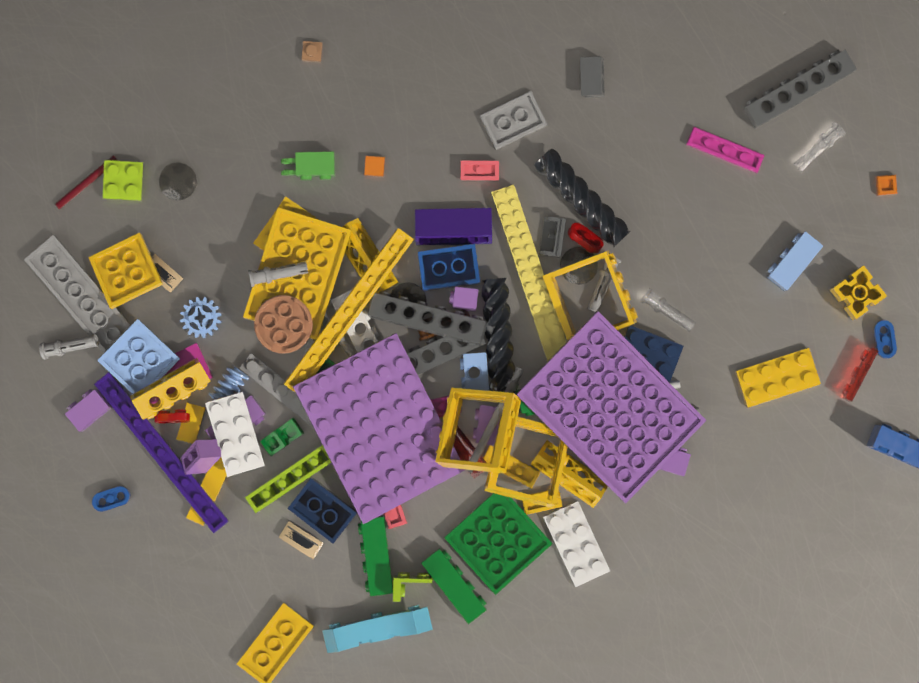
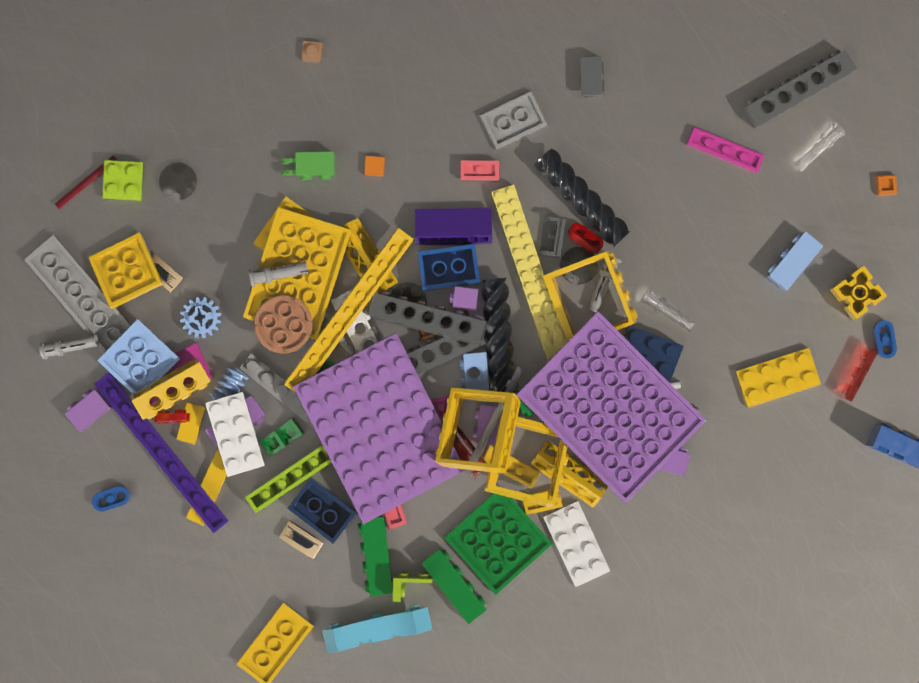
medium lavender brick [181,439,221,474] -> none

